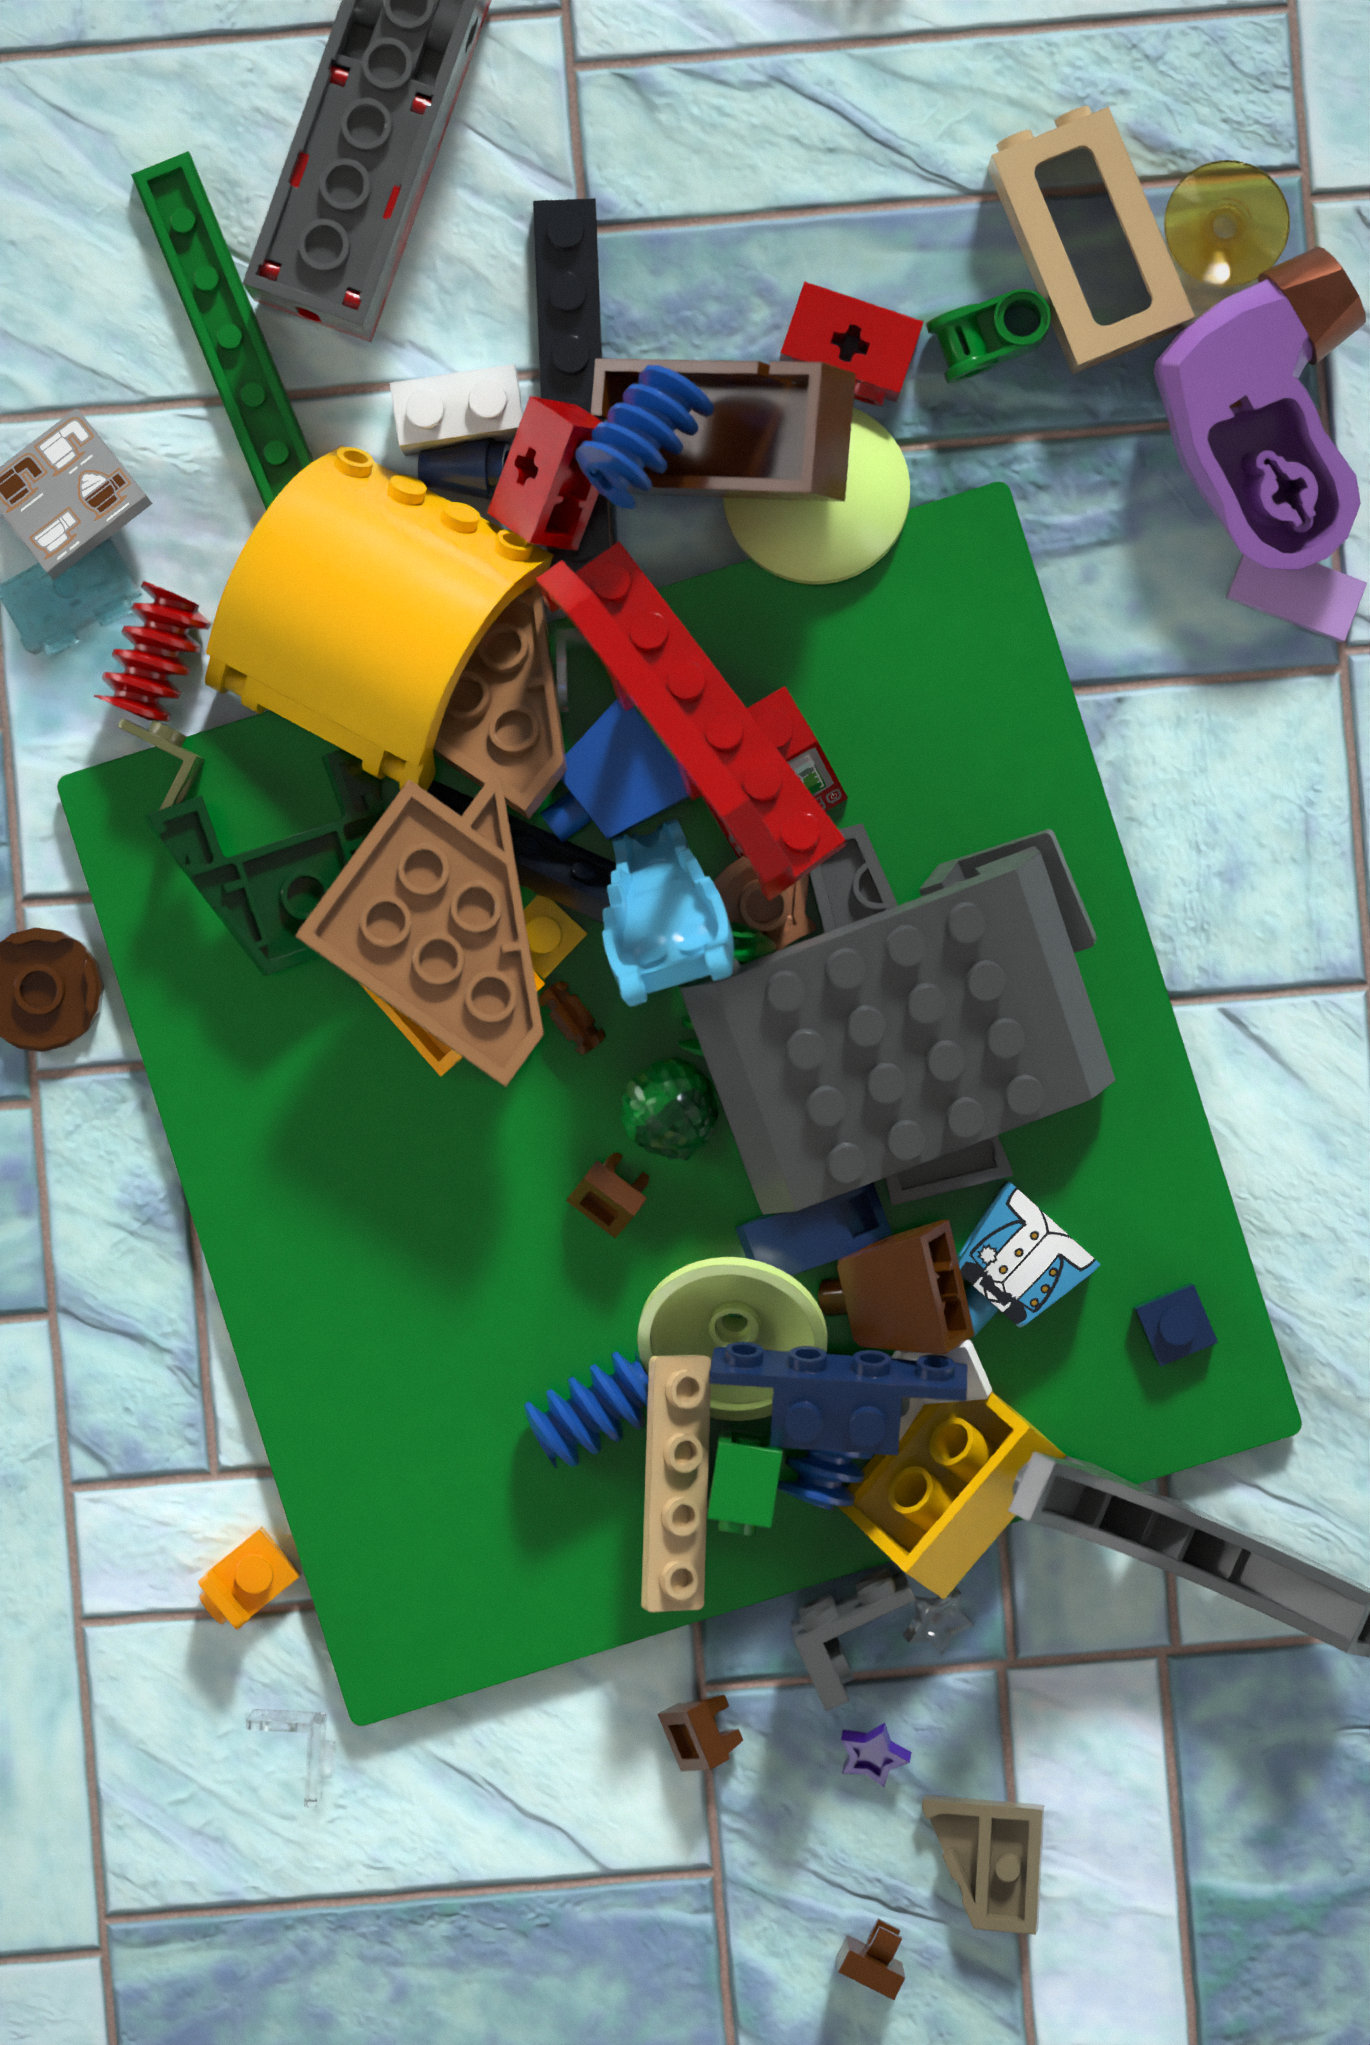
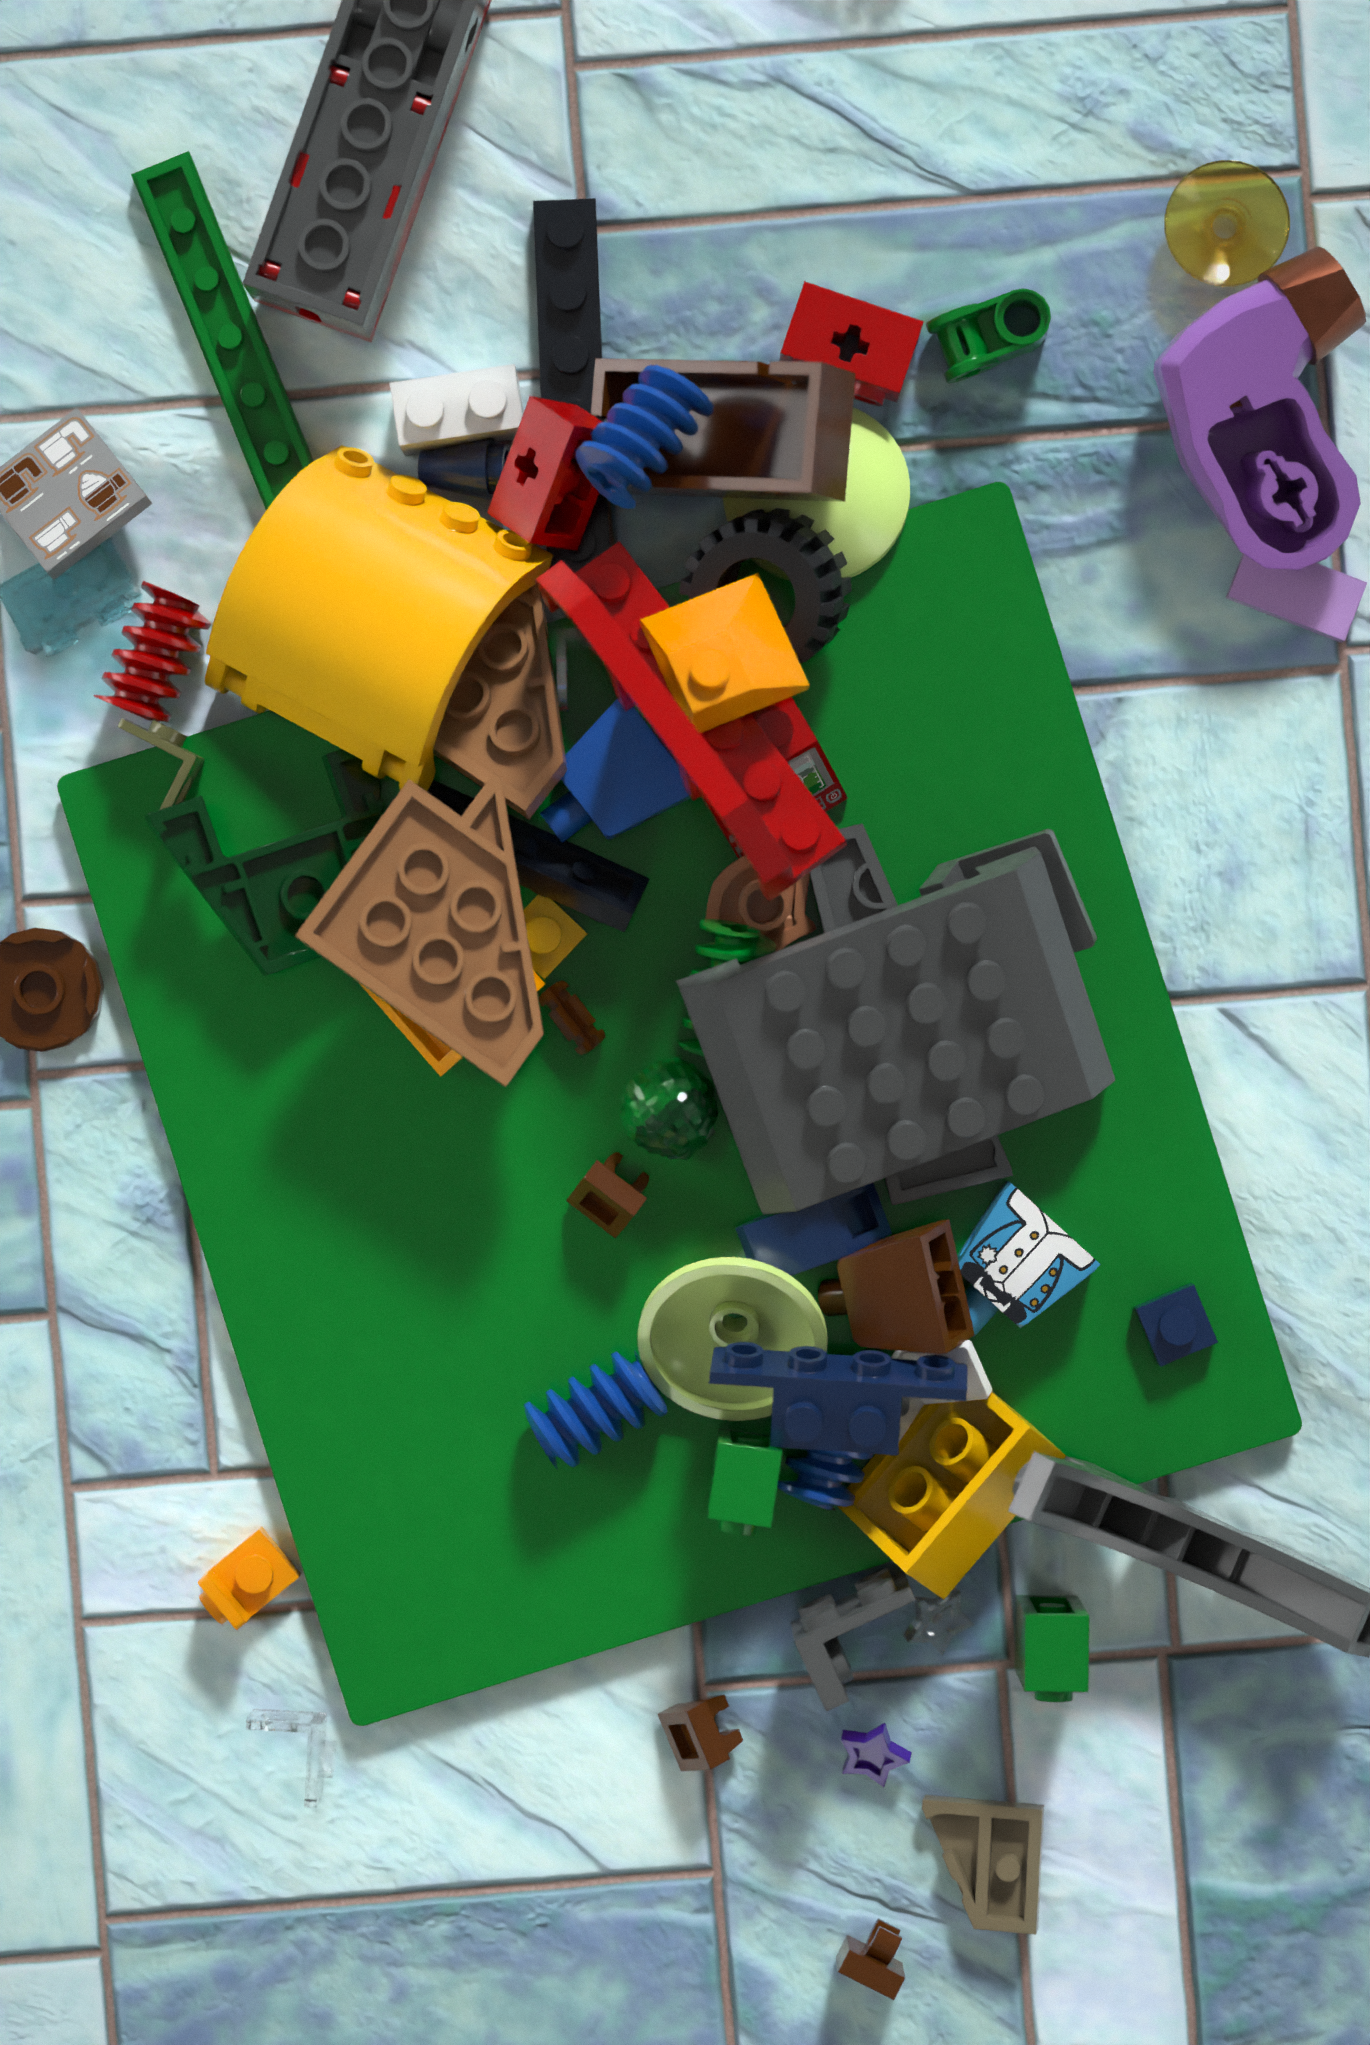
medium azure animal [602,818,734,1007] -> none
tan bracket [641,1355,712,1612] -> none
tan piece [987,105,1195,375] -> none
none -> light orange slope [640,573,810,733]
none -> black tyre [679,508,852,664]
none -> green brick [1015,1595,1089,1702]

